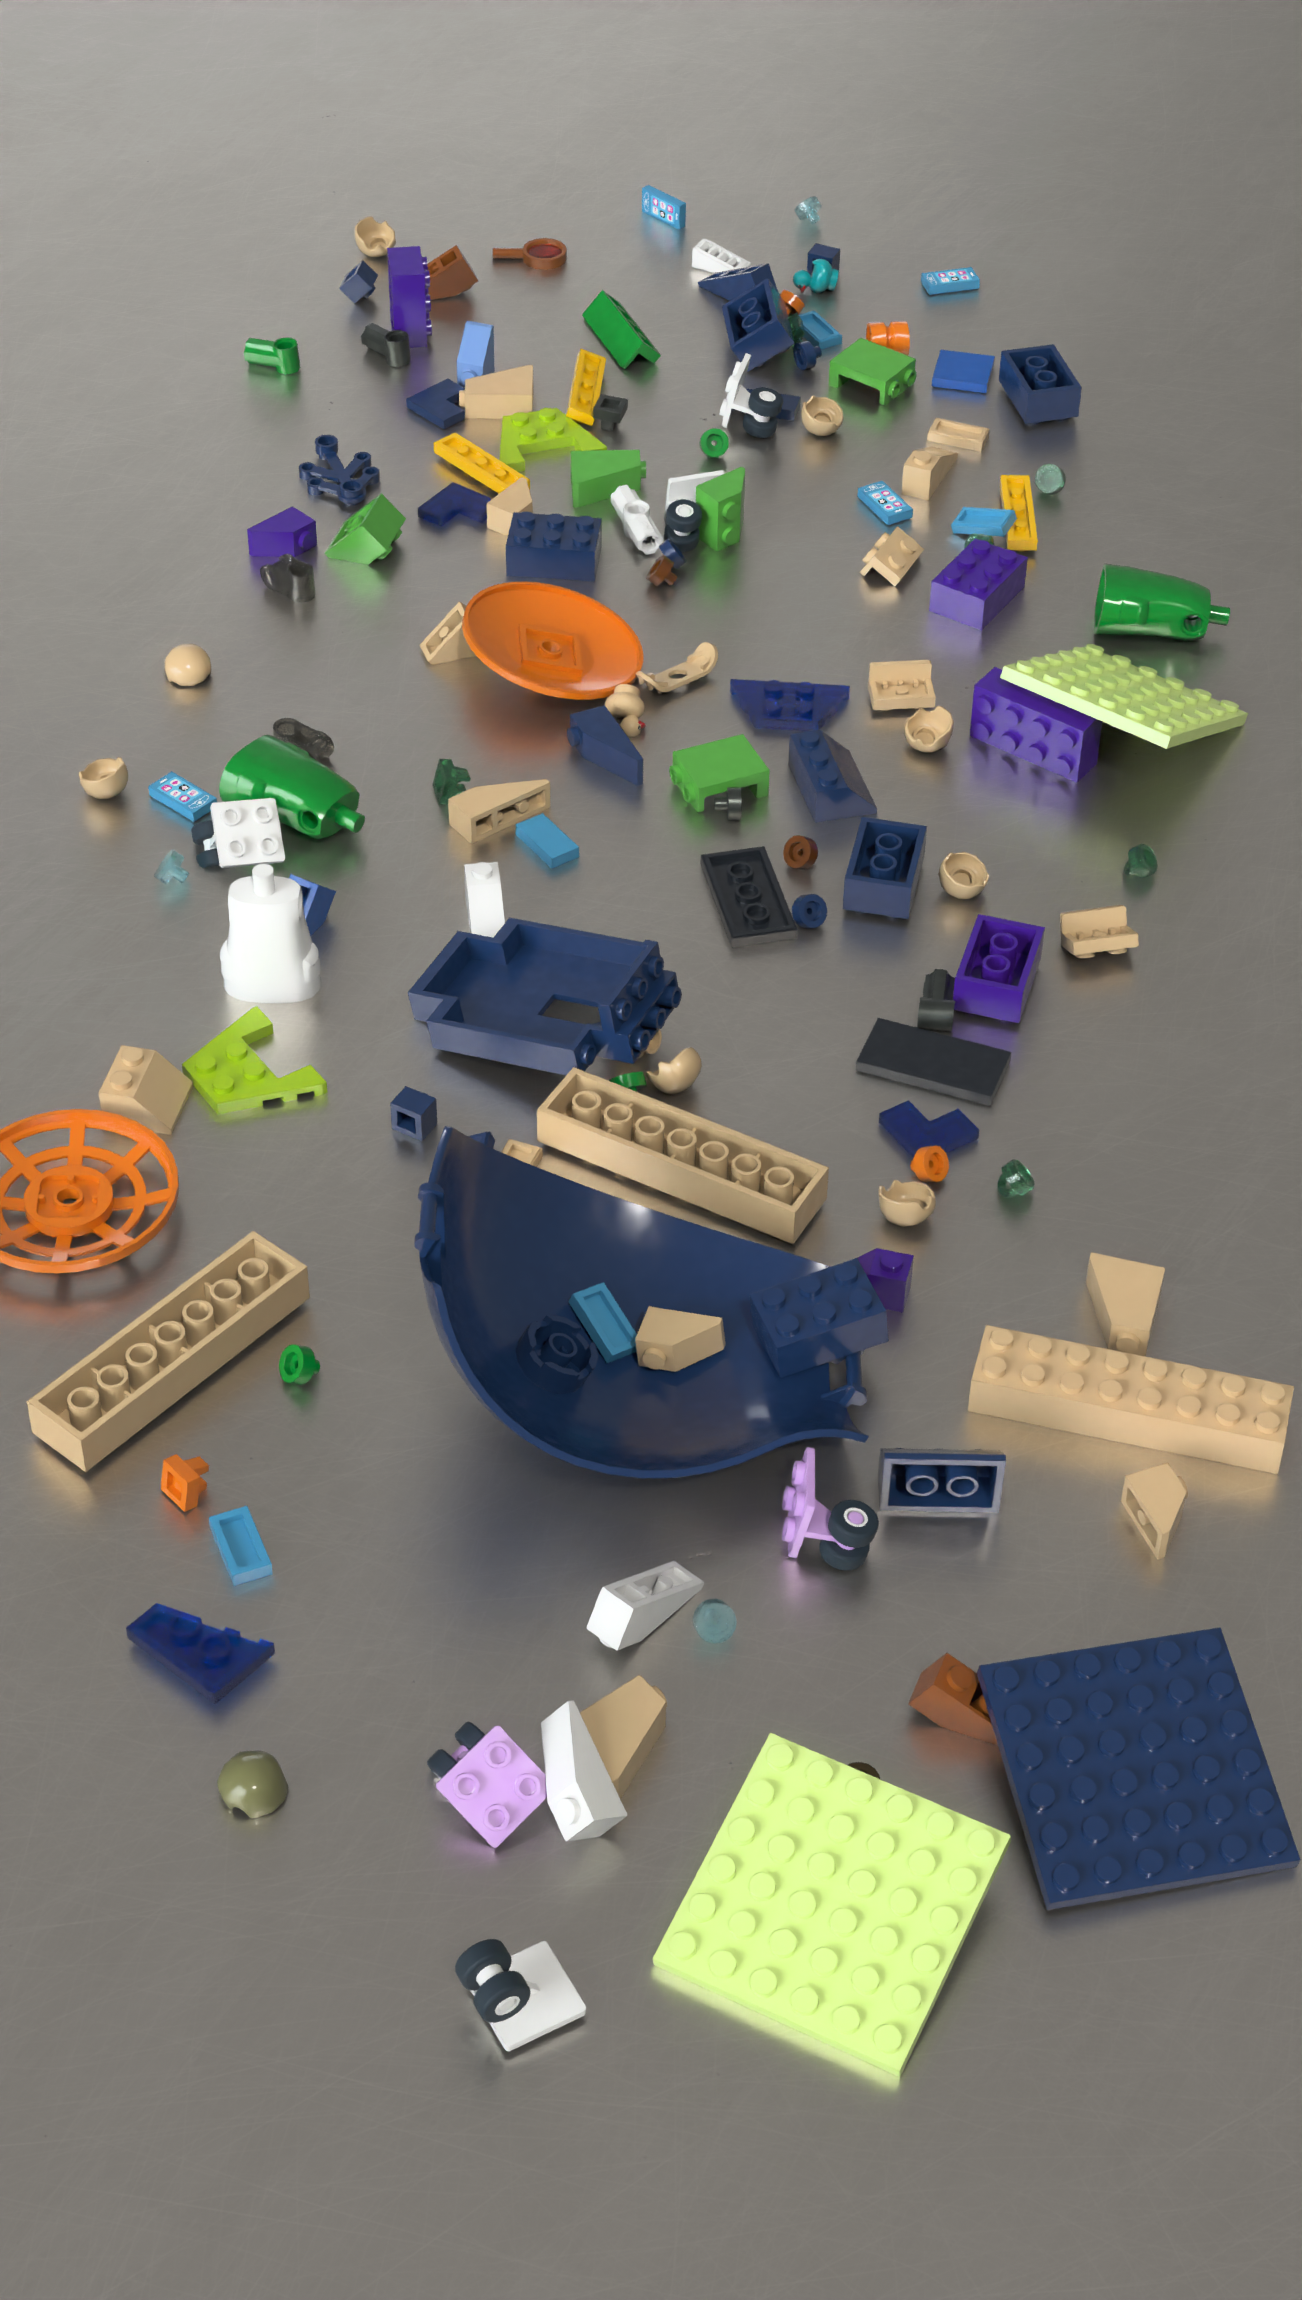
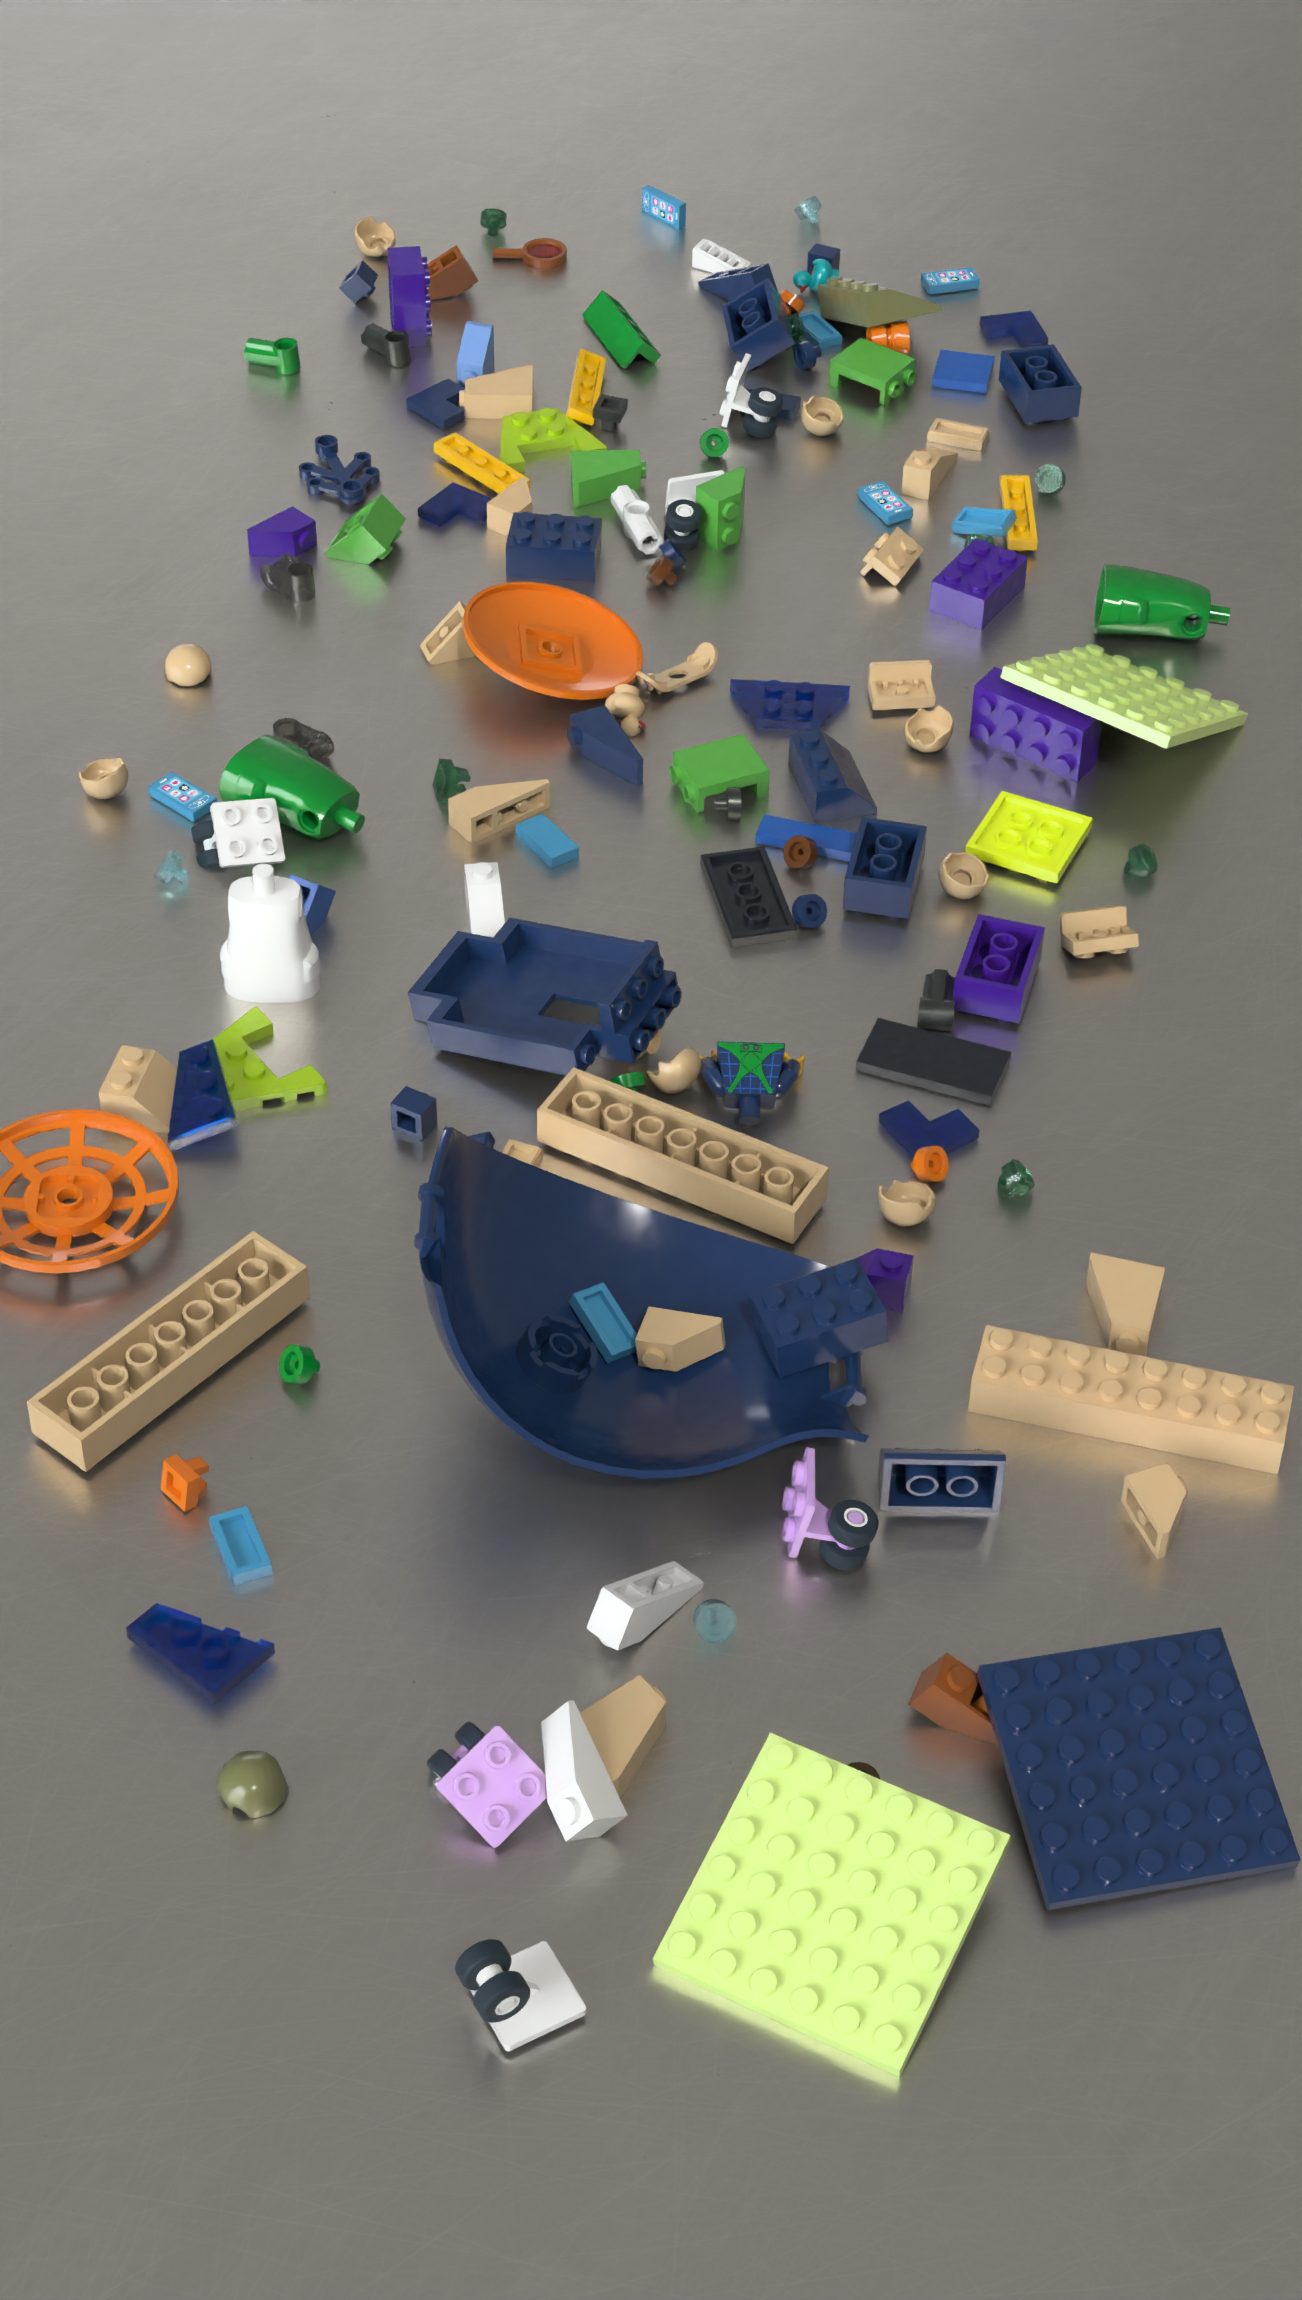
none -> clear blue wing [167,1039,239,1151]
none -> clear green tile [480,209,507,236]
none -> dark blue torso [697,1041,805,1125]
none -> blue tile [755,814,857,862]
none -> olive slope [817,276,942,327]
none -> neon yellow plate [965,791,1093,884]
none -> clear blue tile [979,311,1048,348]

